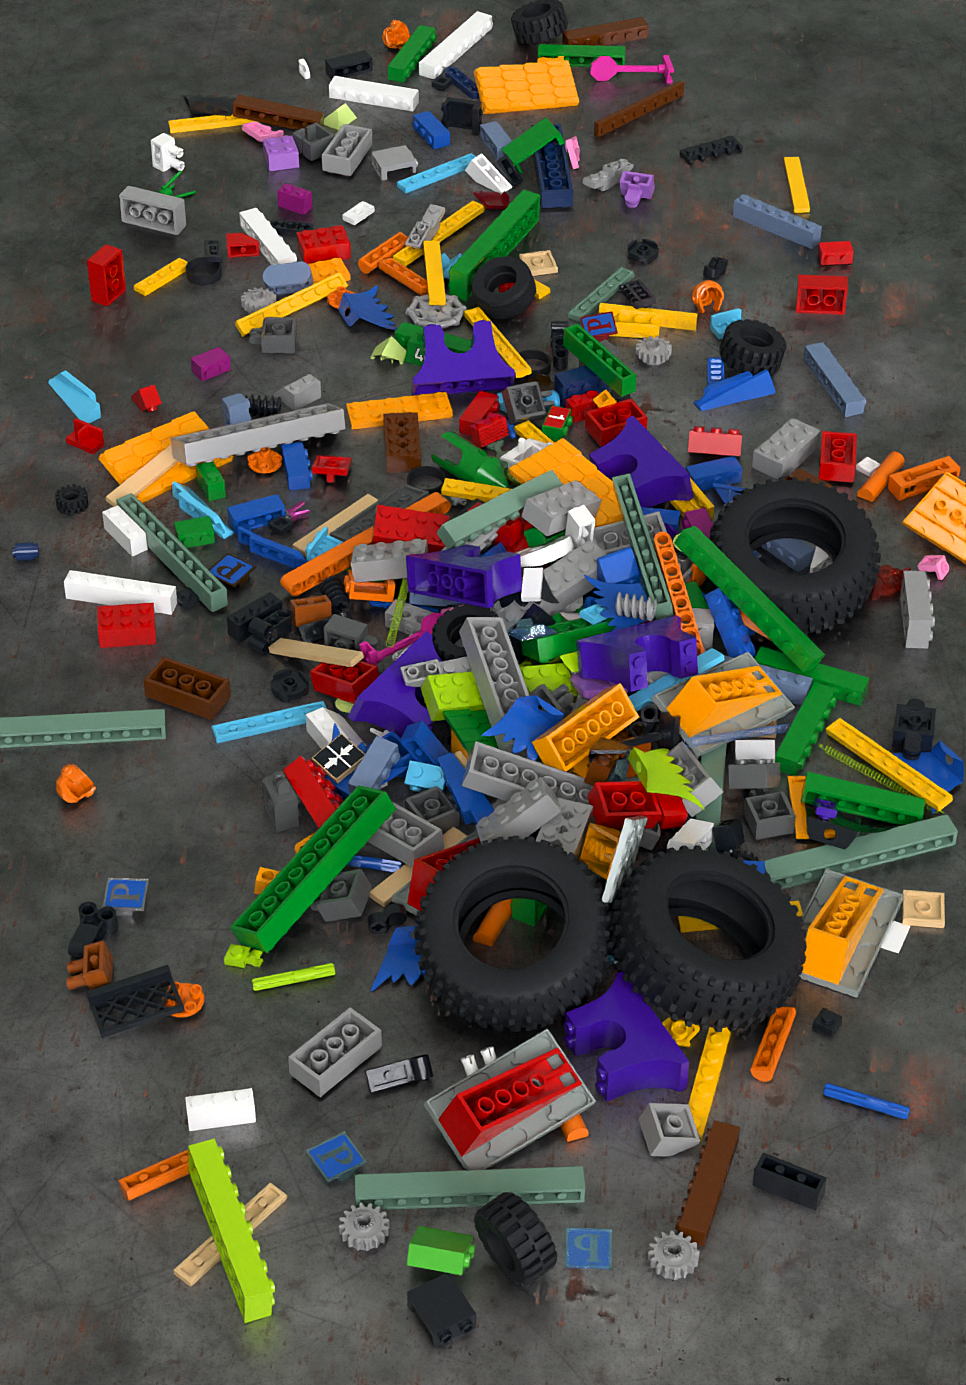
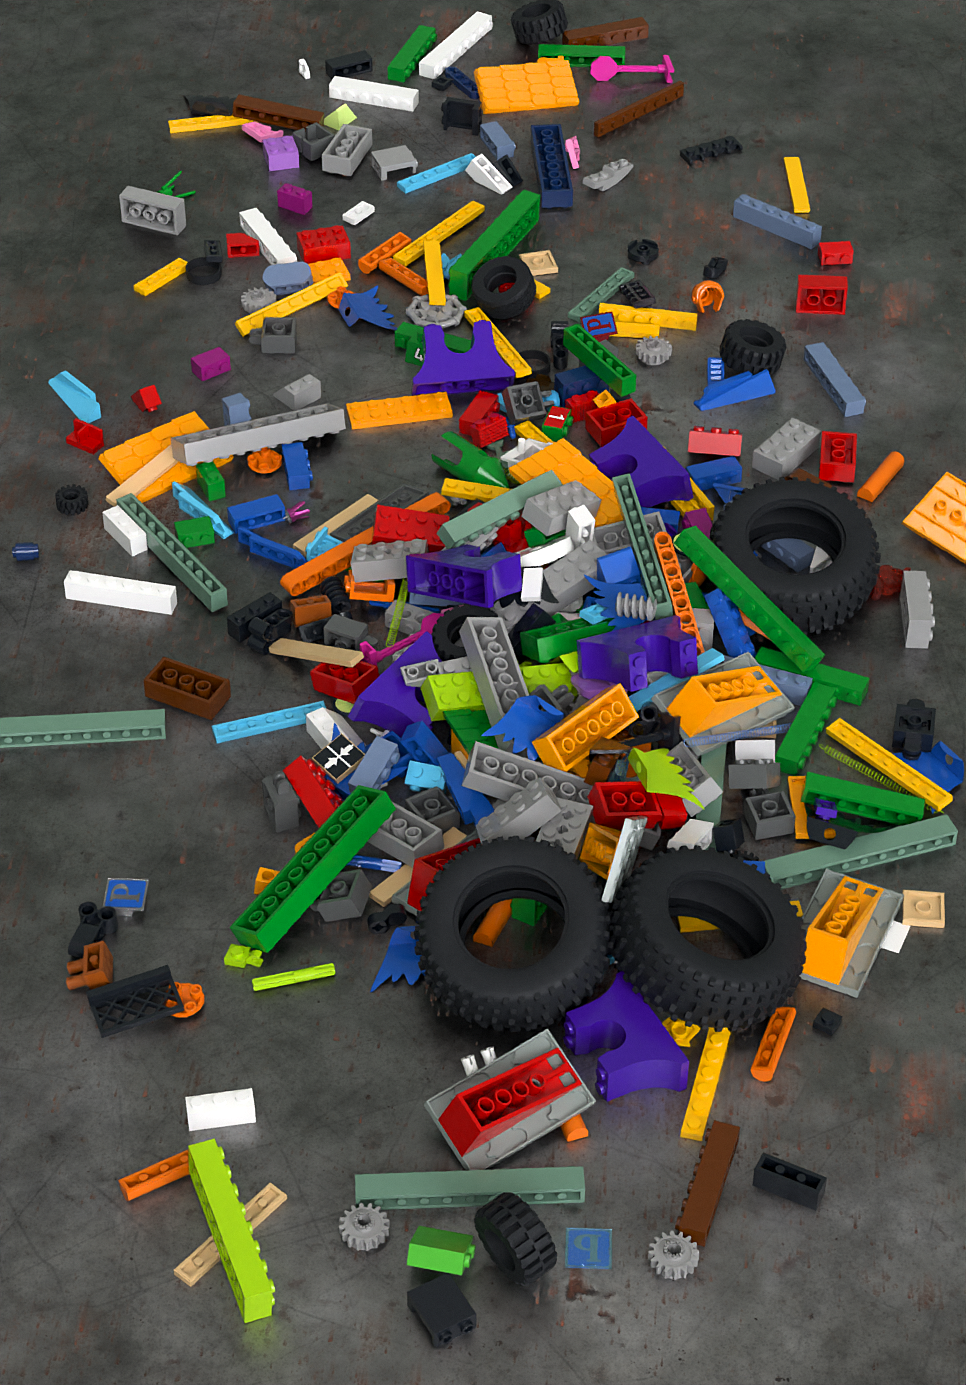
orange helmet [55,763,96,803] -> none
red brick [87,244,126,306] -> none
red brick [97,603,156,648] -> none
white brick [151,133,185,172] -> none
black plate [176,587,200,609] -> none
piece [208,553,256,587] -> none
black piece [245,394,281,417] -> none
black plate [268,515,294,536] -> none
black beam [270,220,314,237] -> none
black plate [270,669,309,703] -> none
light grey brick [288,1007,382,1097] -> none
piece [305,1131,367,1183] -> none
red hinge [312,455,352,482] -> none
plate [364,1054,434,1092] -> none
yellowish green slope [371,336,406,364] -> none
orange helmet [382,19,410,50] -> none
reddish brown brick [383,412,421,473] -> none
light grey slope [405,204,445,249] -> none
black tyre [407,466,446,495] -> none
blue brick [412,111,450,150] -> none
dark red piece [473,190,509,209] -> none
green panel [502,117,565,174] -> none
clear light blue piece [507,618,557,641] -> none
medium lavender brick [619,171,655,208] -> none
light grey slope [639,1103,701,1157] -> none
medium azure bracket [710,308,743,339] -> none
blue axle [823,1083,910,1119] -> none
white tile [856,457,880,477] -> none
orange brick [888,456,961,501] -> none
bright pink bracket [917,555,949,580] -> none

